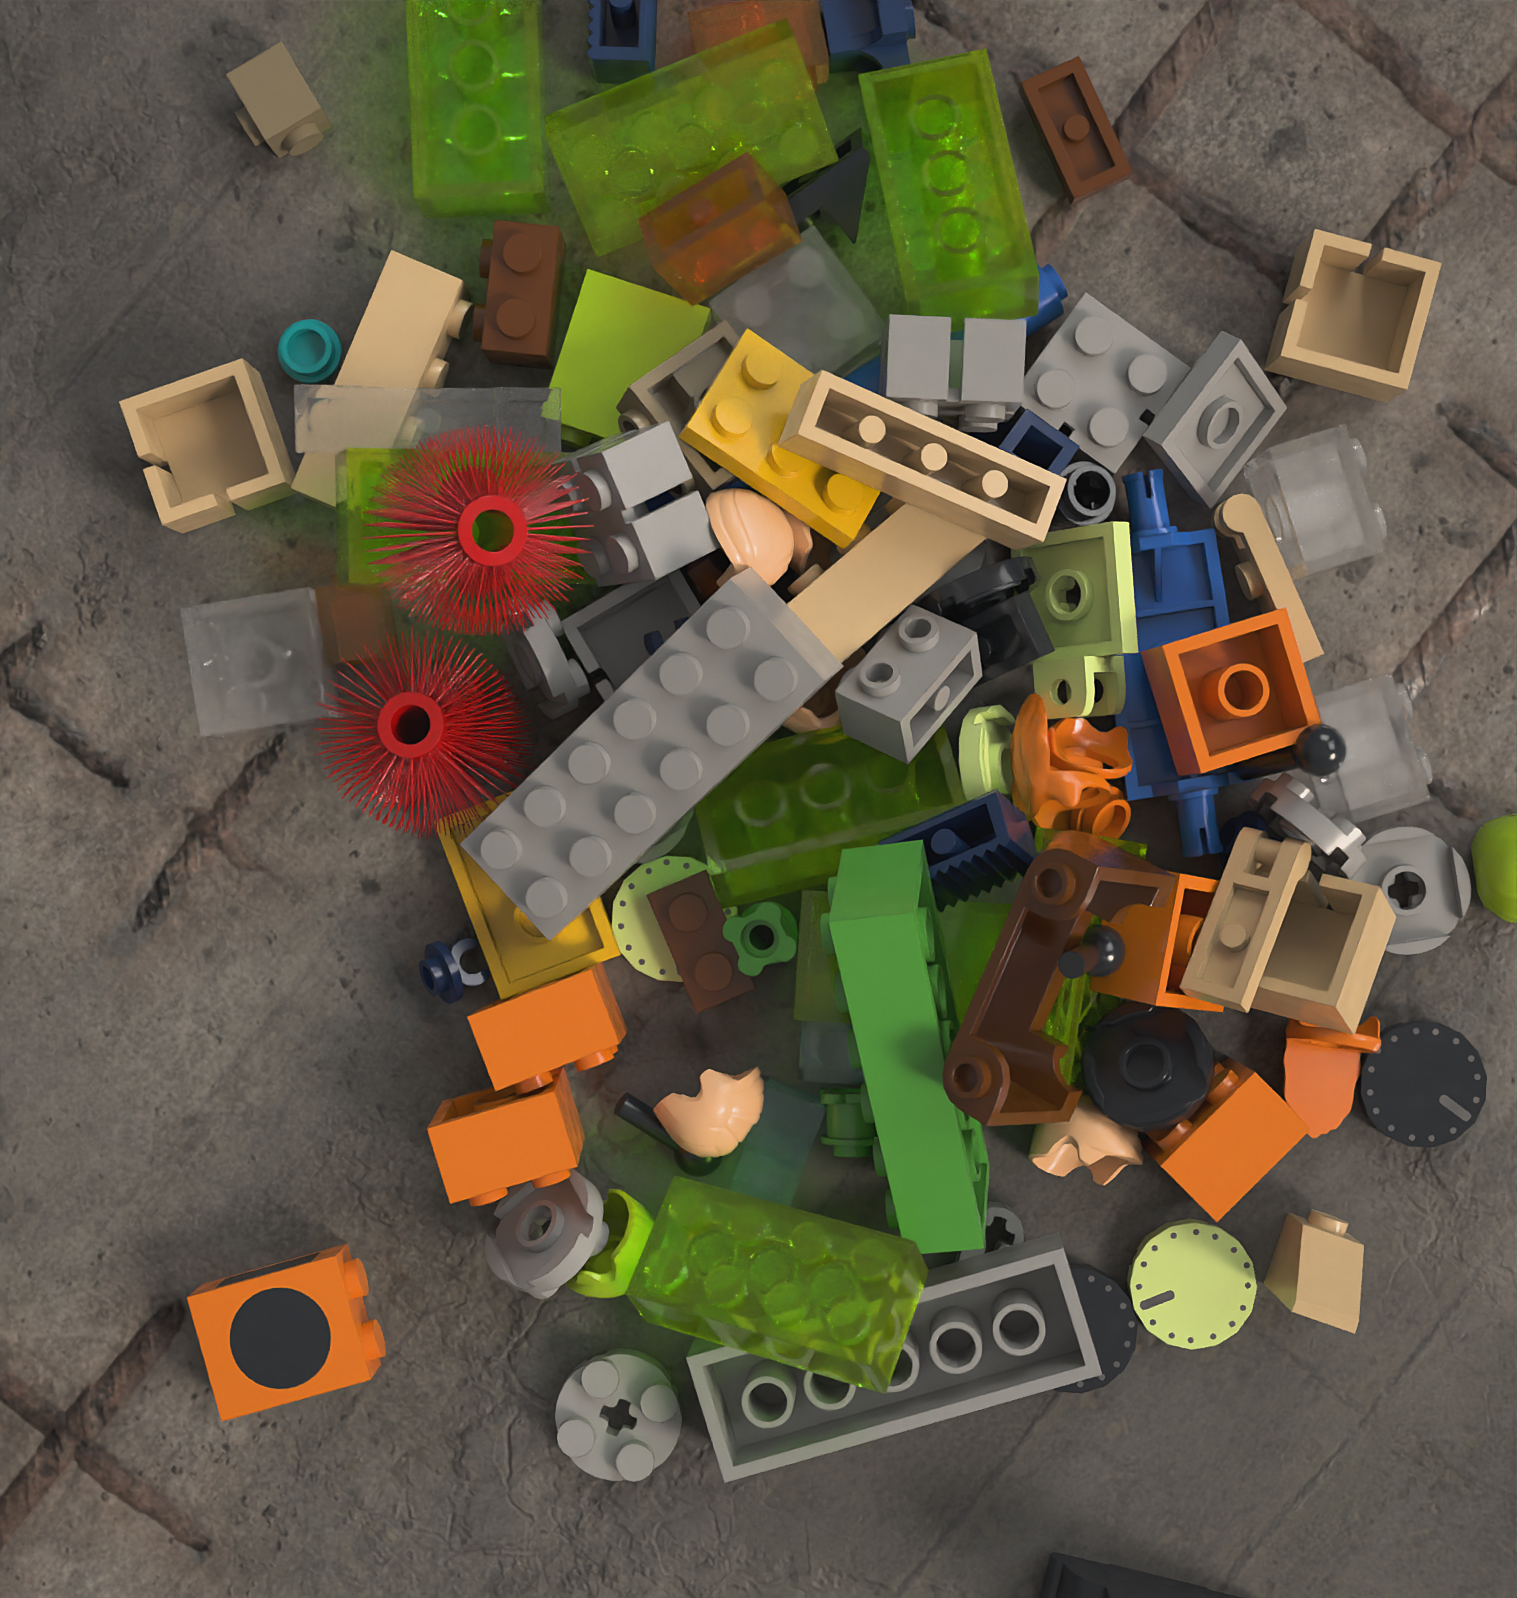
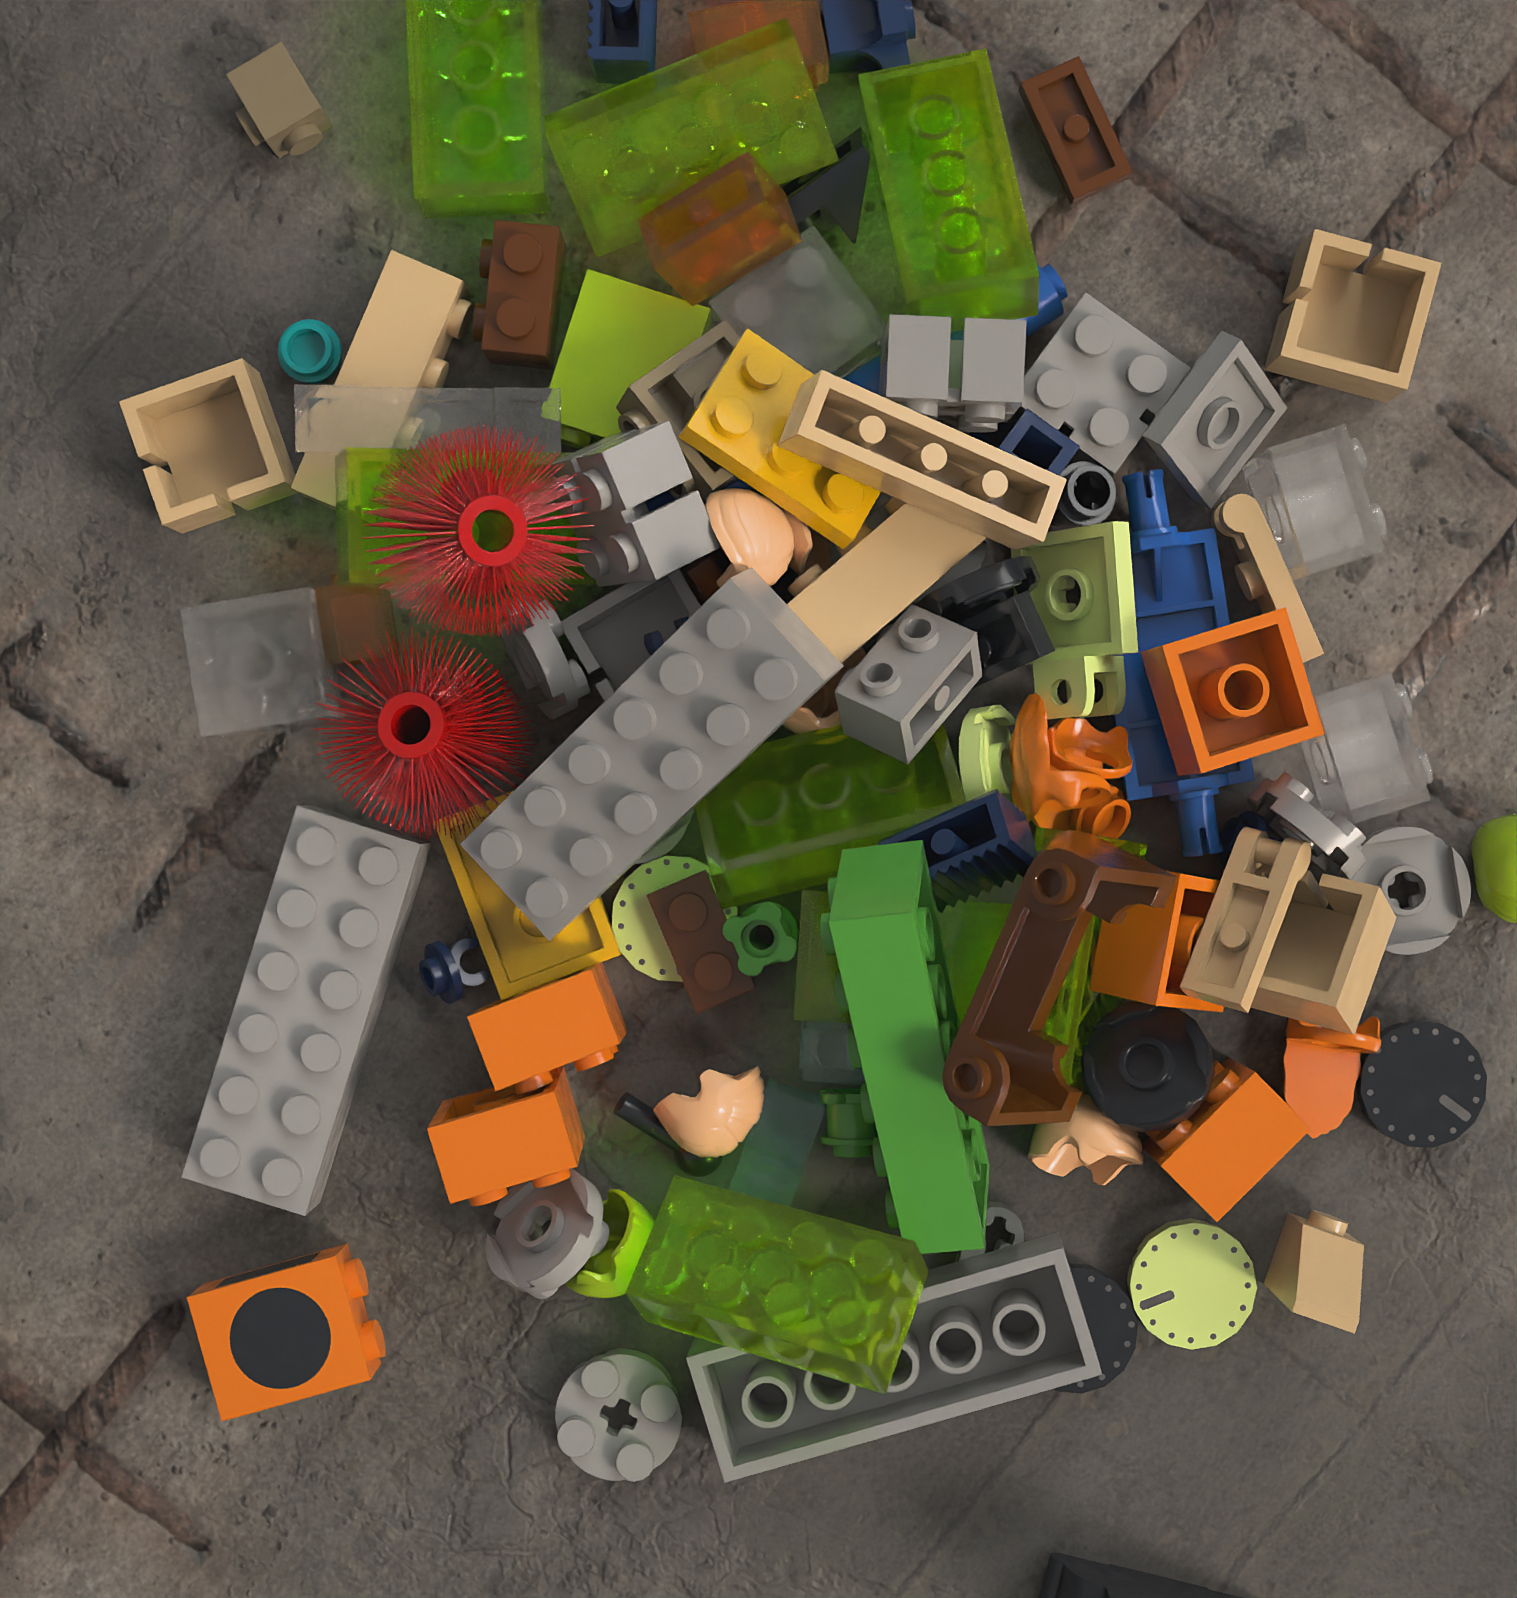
black bar [1058,924,1126,979] -> none
black bar [1236,724,1347,781] -> none
none -> light grey brick [181,805,432,1216]

